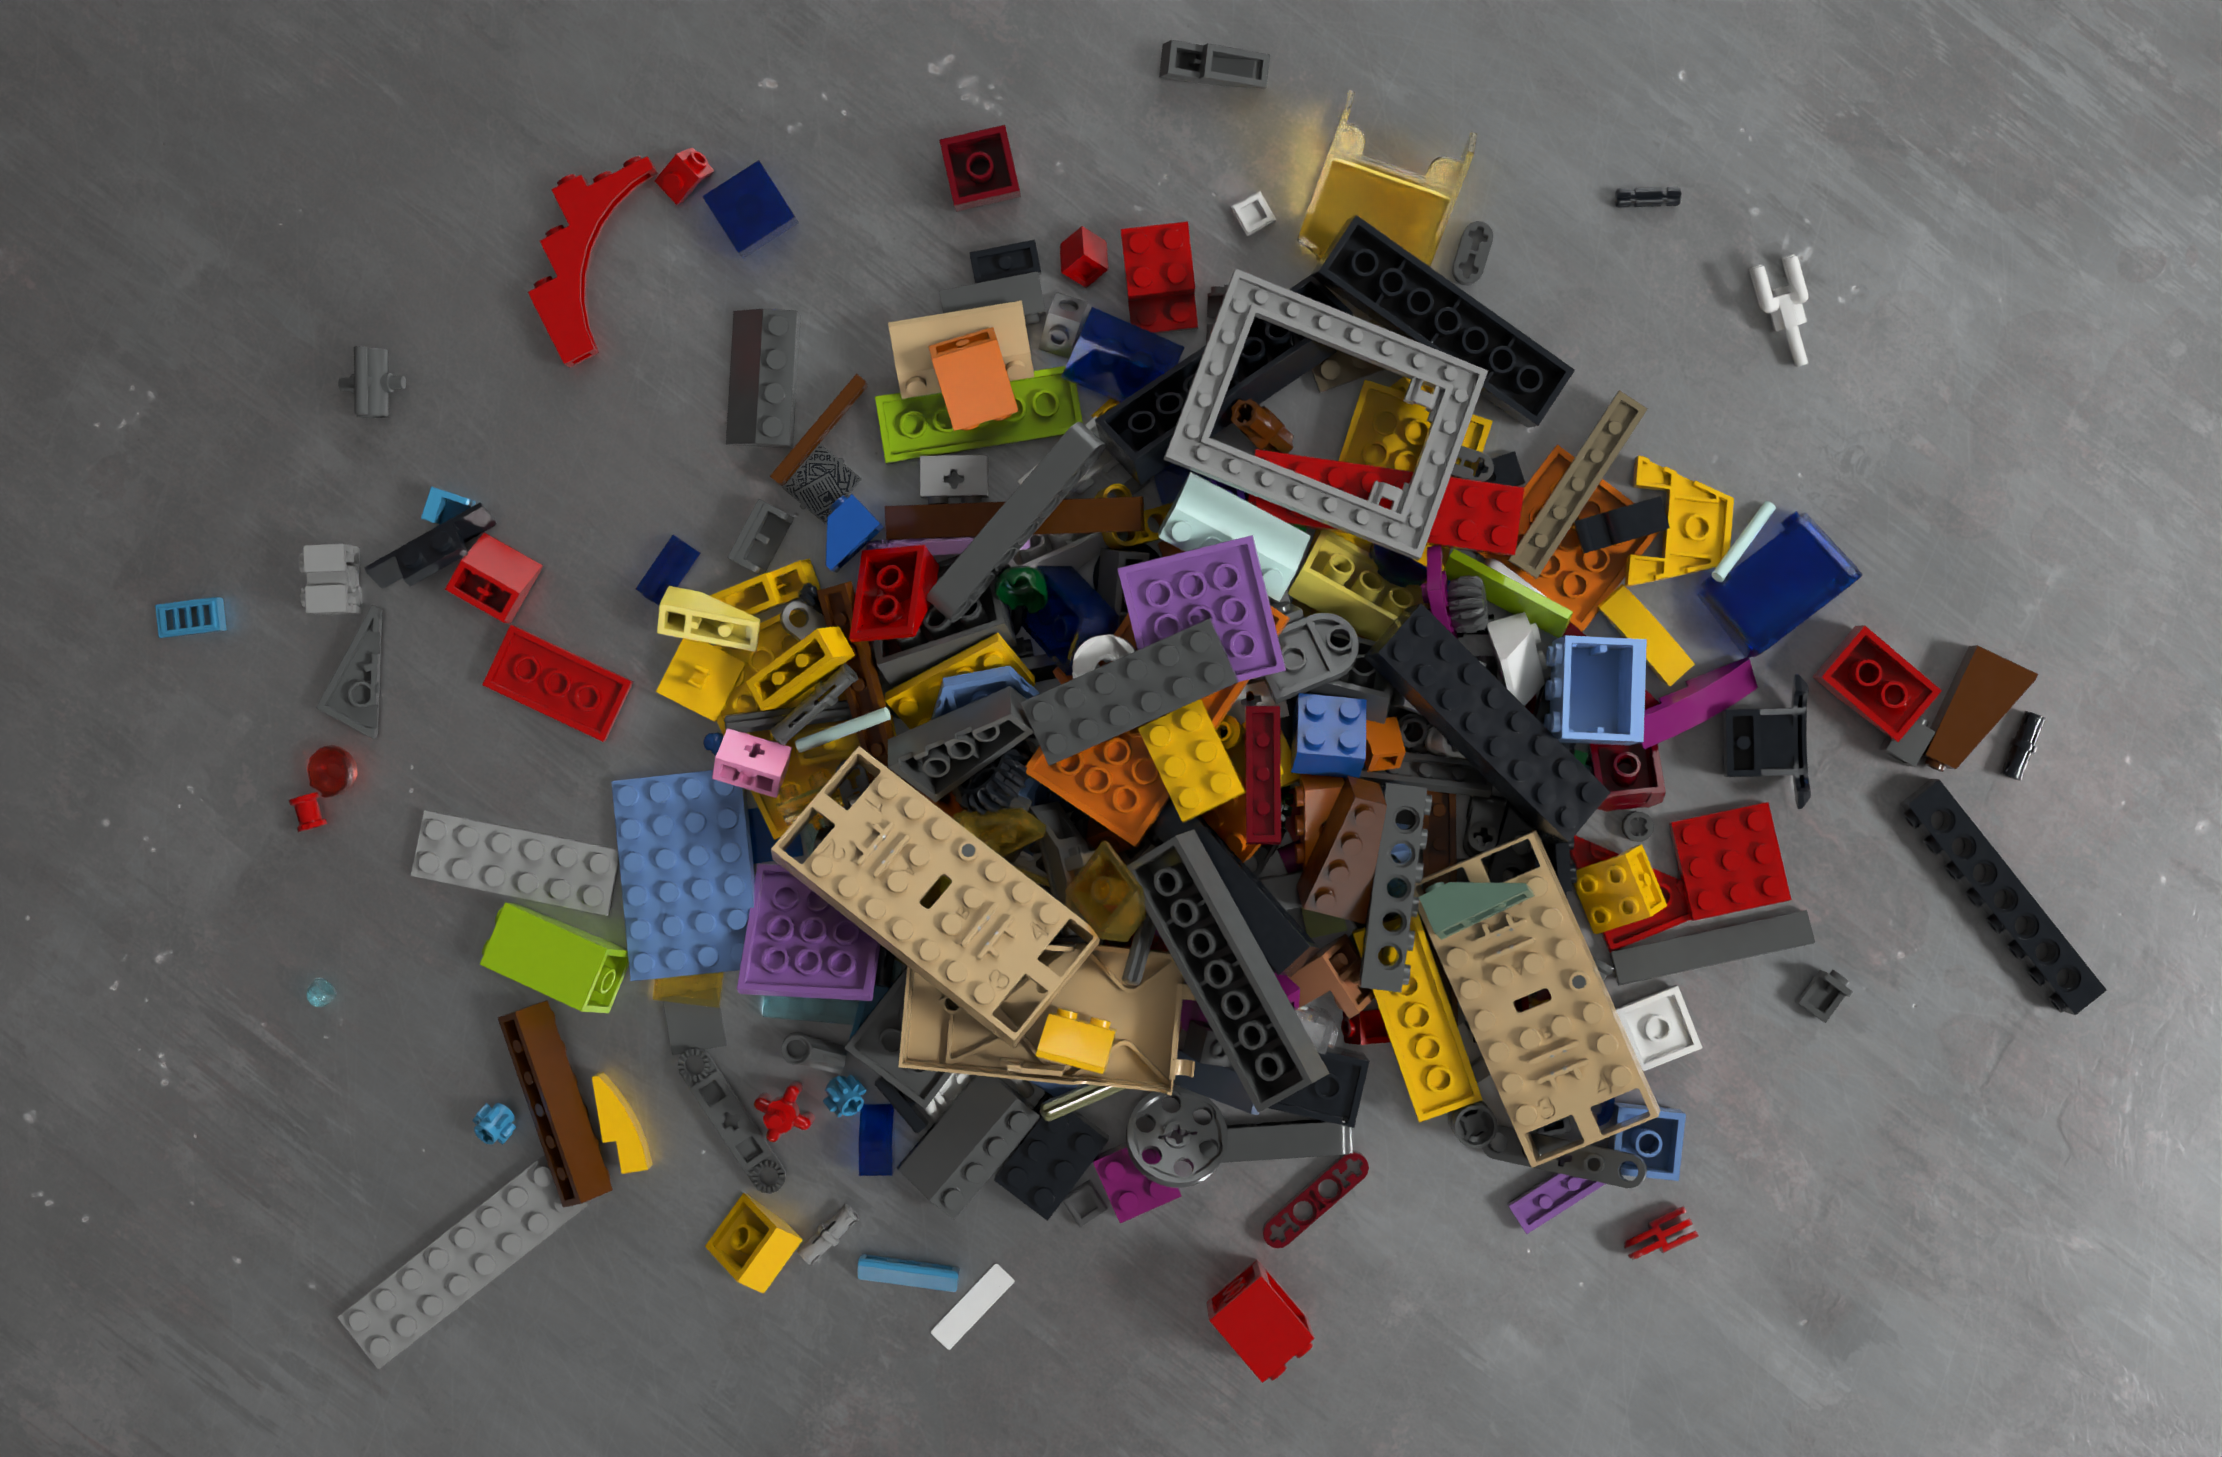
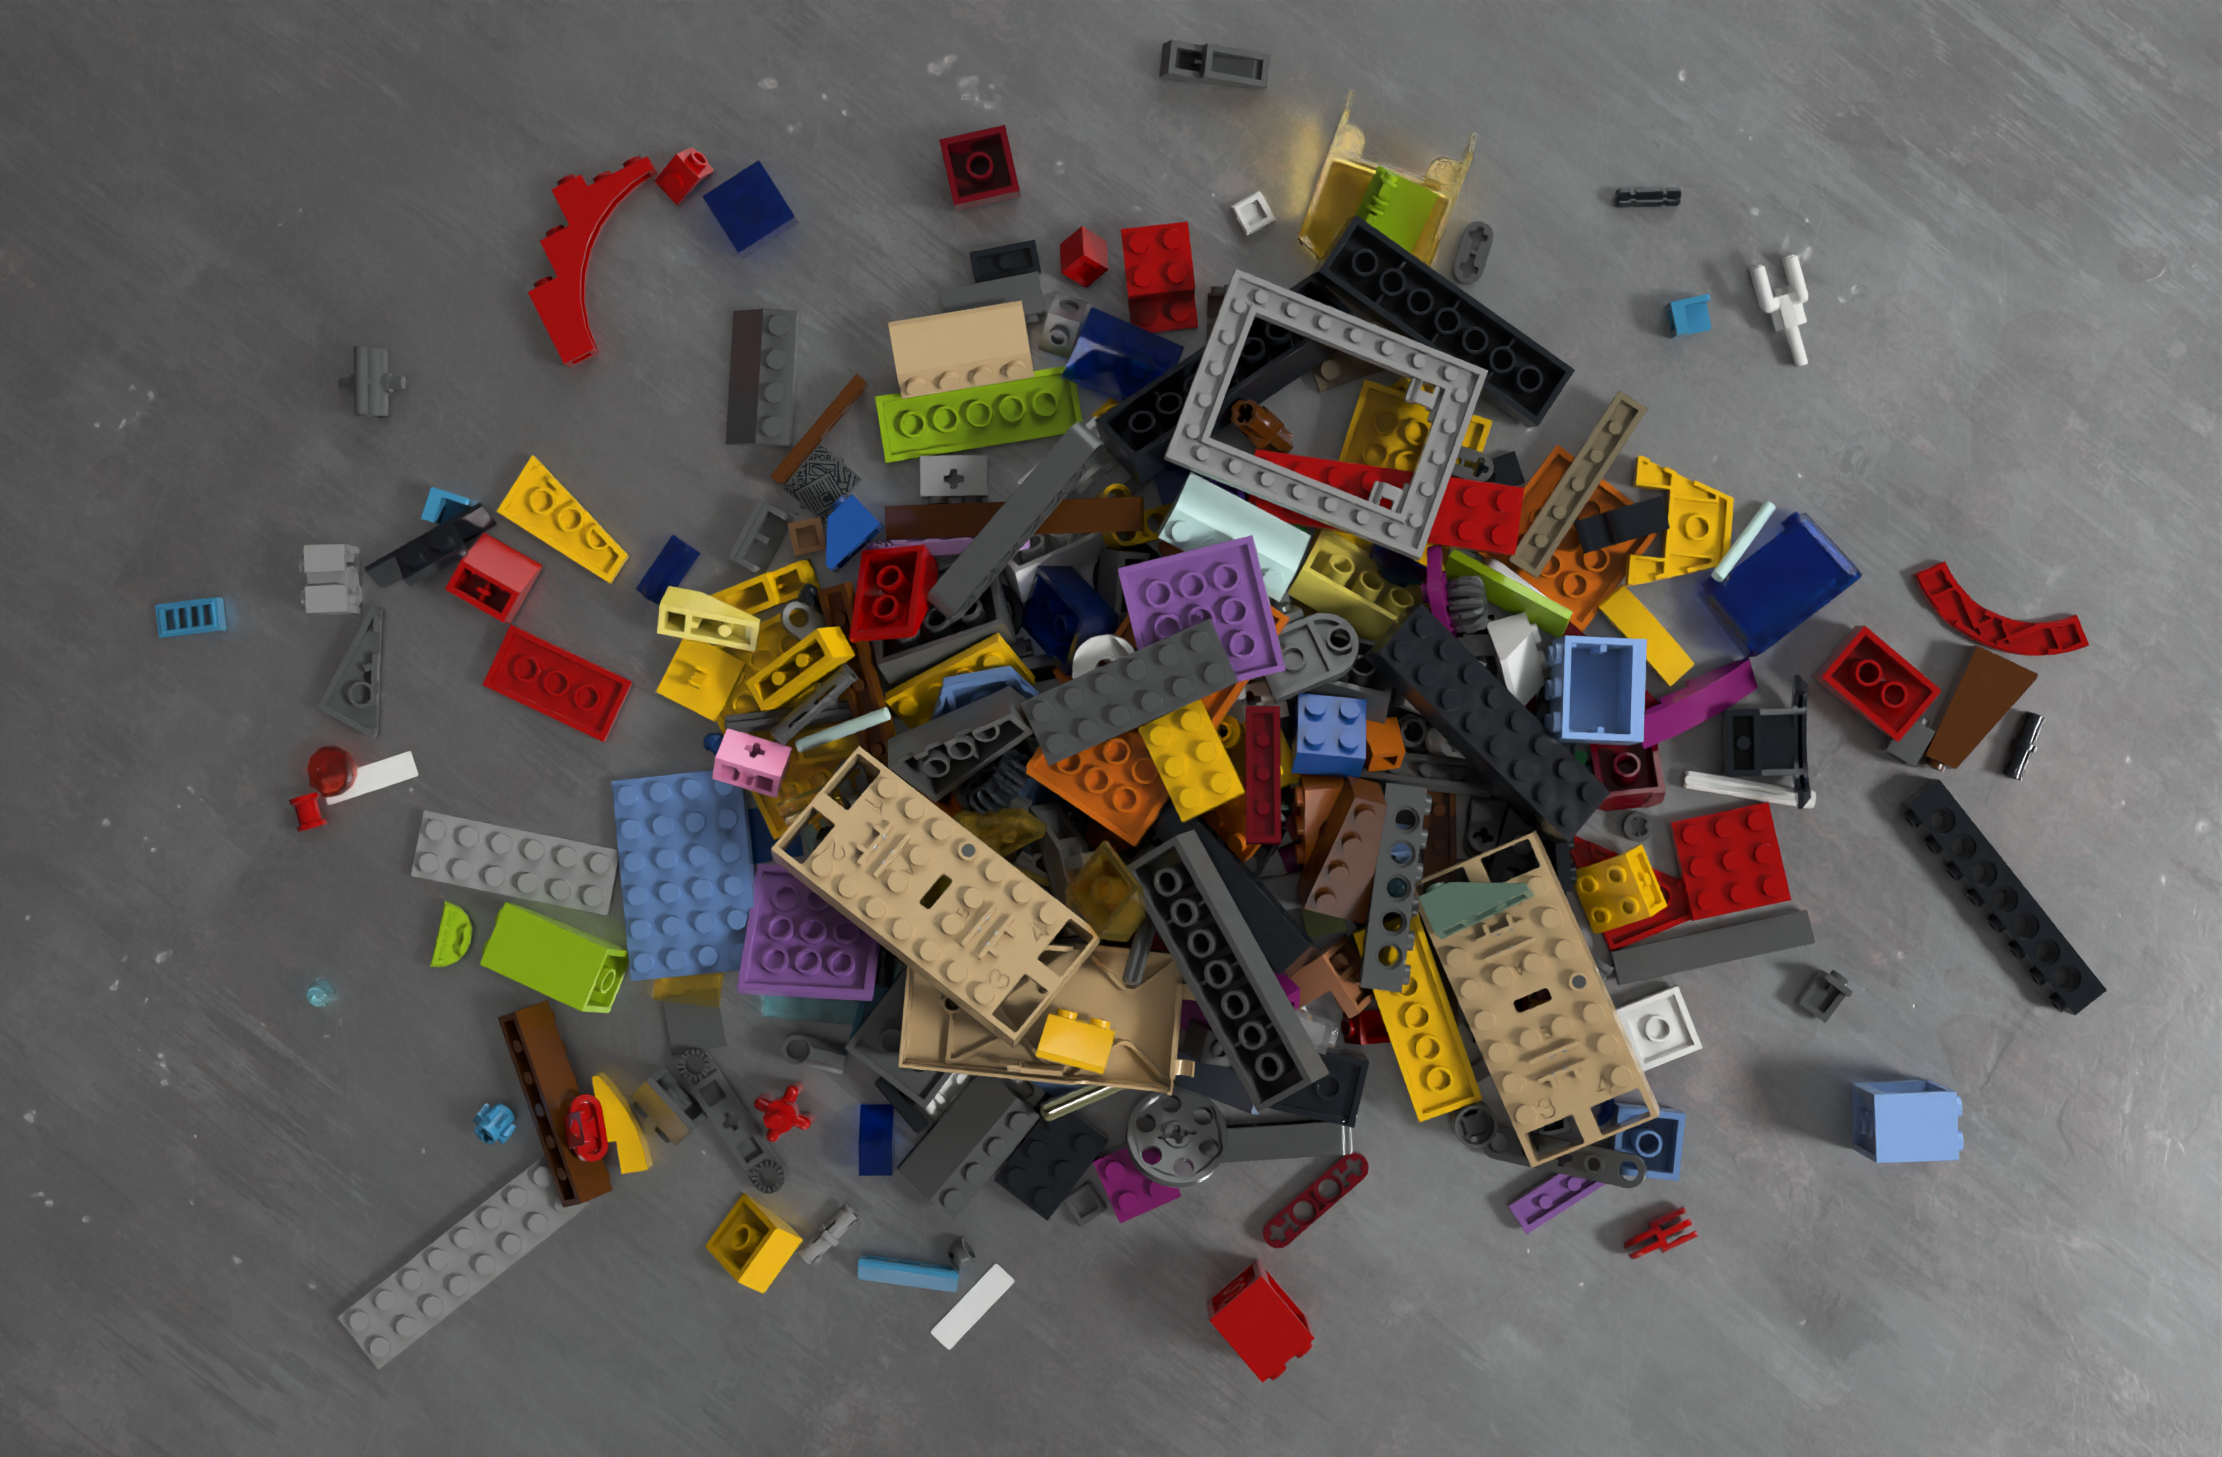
dark azure gear [823,1075,867,1117] -> none
orange panel [928,327,1019,431] -> none
dark green hair [995,566,1048,614] -> none
none -> white sticker [320,751,418,805]
none -> lime plate [430,901,473,967]
none -> yellow wing [497,455,629,584]
none -> red bracket [563,1094,608,1162]
none -> dark grey slope [630,1066,708,1146]
none -> medium nougat plate [787,516,826,556]
none -> dark grey hinge [948,1238,977,1267]
none -> lime hinge [1355,165,1440,253]
none -> dark azure panel [1665,294,1711,339]
none -> white axle [1683,771,1816,809]
none -> light blue container [1851,1080,1964,1163]
none -> red tile [1912,561,2089,656]

